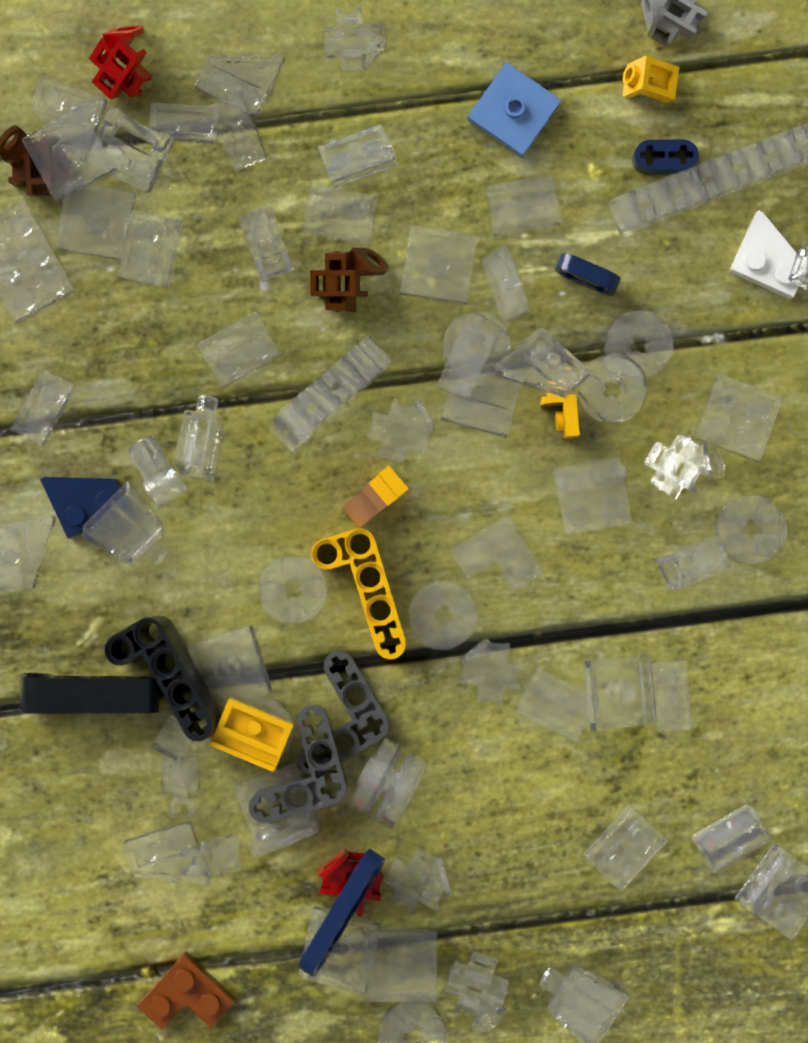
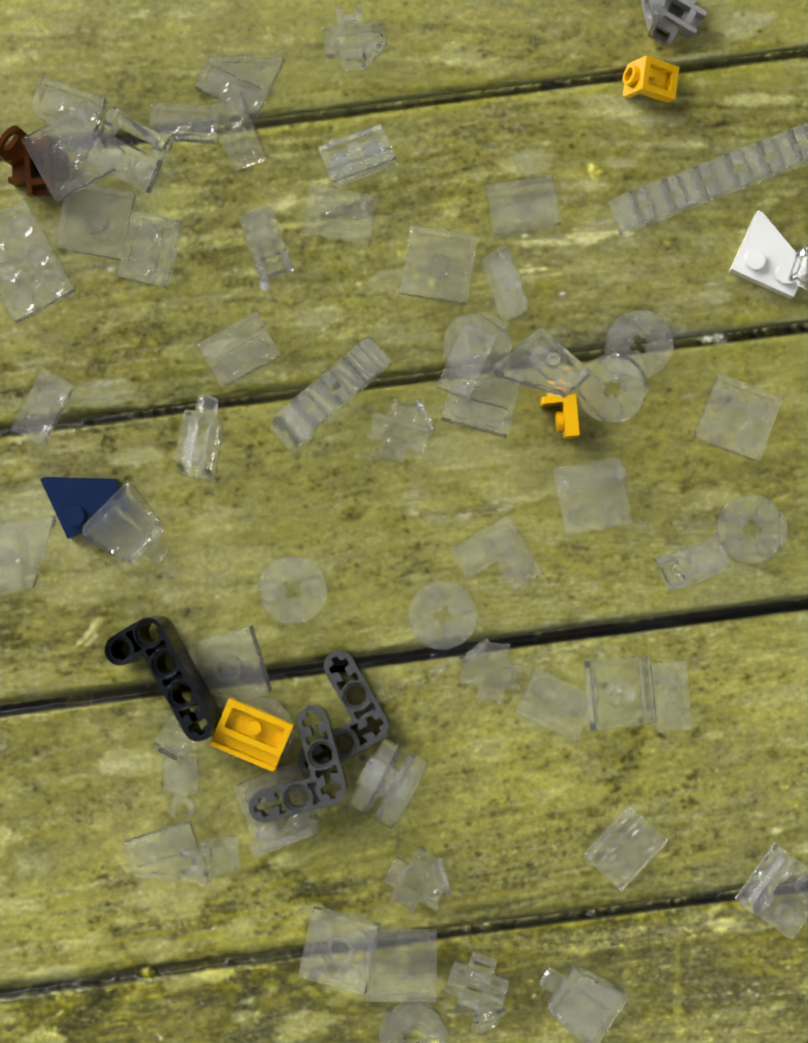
black beam [19,673,160,714] -> none
red piece [88,25,153,100] -> none
clear piece [127,435,188,509] -> none
dark orange plate [137,951,236,1030] -> none
dark blue beam [298,849,385,977] -> none
reddish brown piece [310,247,388,312] -> none
yellow beam [311,528,406,659] -> none
red piece [318,848,383,917] -> none
leg [342,465,409,529] -> none
medium blue plate [467,62,561,158] -> none
dark blue beam [555,253,621,296] -> none
dark blue beam [632,139,699,175] -> none
clear piece [644,434,725,499] -> none
clear slope [692,804,771,874] -> none

